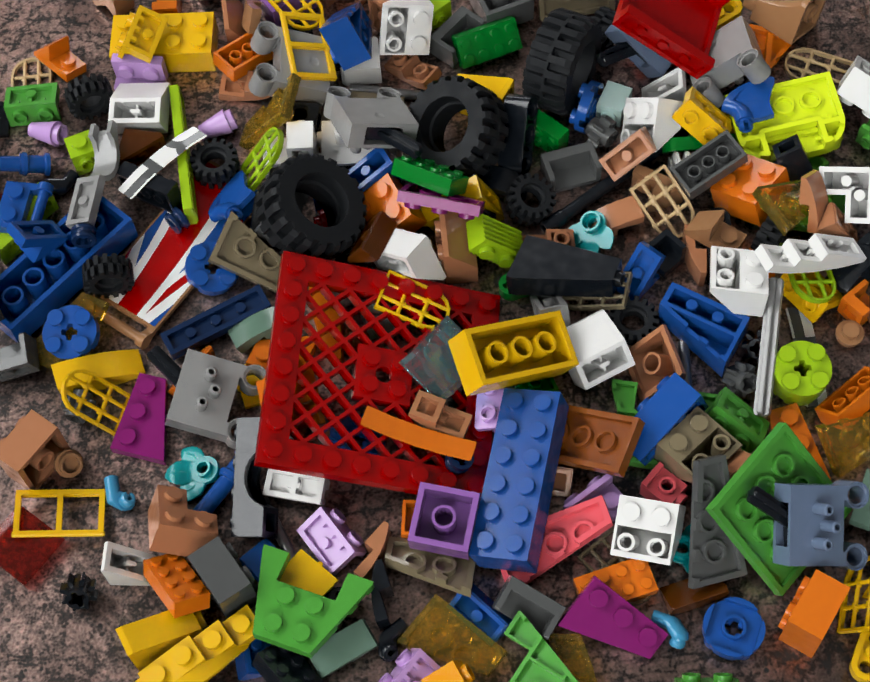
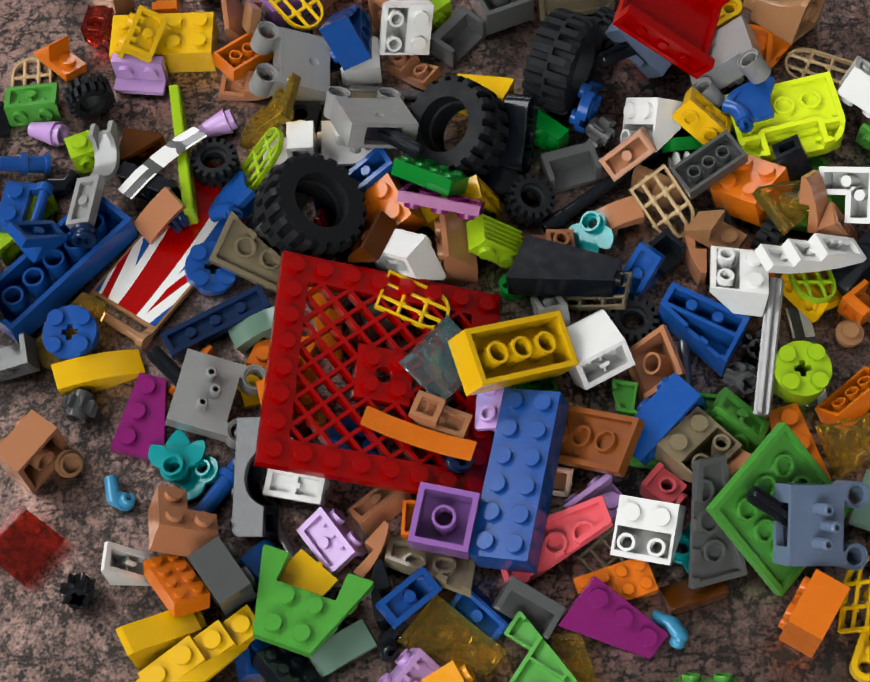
yellow window [11,489,106,538] -> none
yellow window [60,369,131,436] -> none
black tyre [82,253,134,299] -> none
white slope [108,83,171,134] -> none
yellow window [279,11,337,81] -> none
green piece [451,16,523,69] -> none
light aqua brick [596,80,633,127] -> none
white slope [641,67,687,102] -> none
blue plate [702,597,766,660] -> none
none -> clear red brick [80,5,115,47]
none -> nougat slope [134,186,186,245]
none -> teal plate [148,429,206,483]
none -> nougat slope [346,487,413,537]
none -> blue slope [375,566,442,630]

